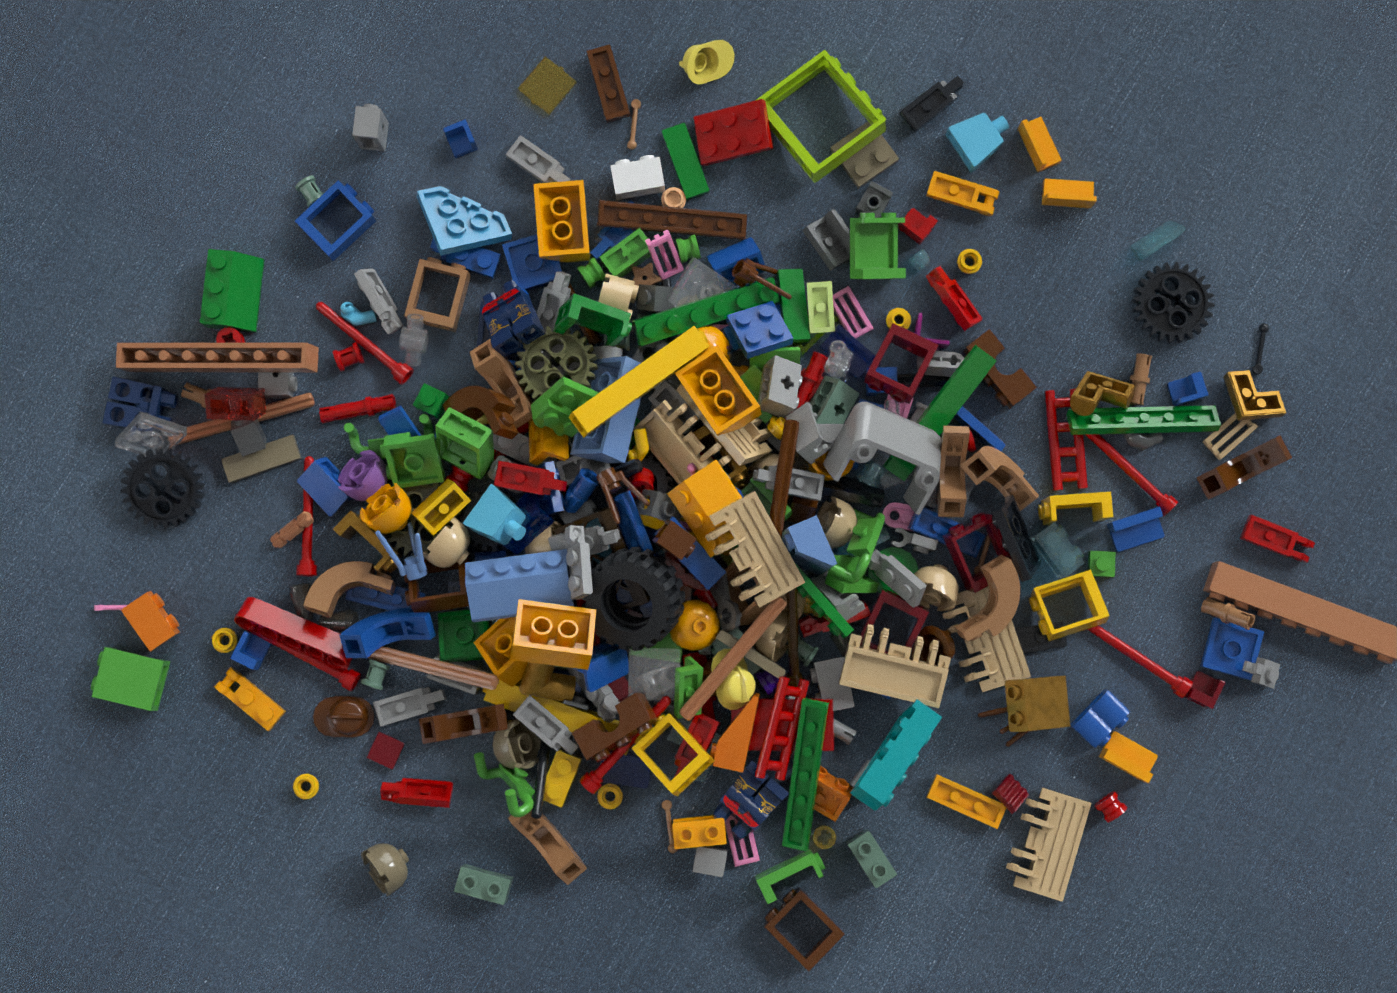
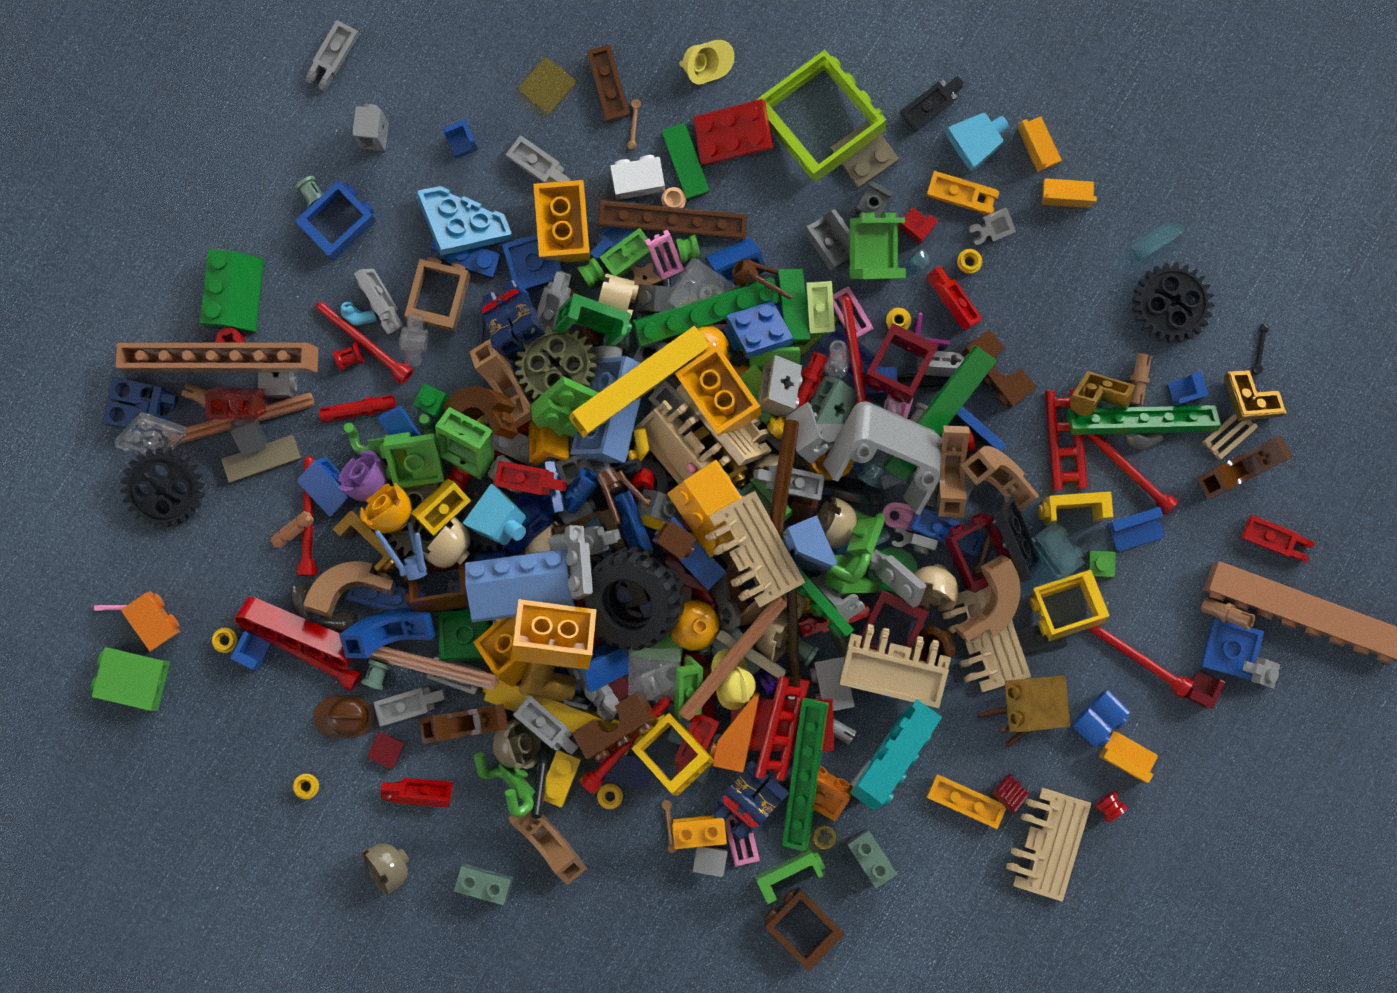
light orange plate [214,667,286,731] -> none
none -> light grey hinge [305,20,359,91]
none -> red piece [841,296,870,405]
none -> light grey plate [968,207,1016,245]

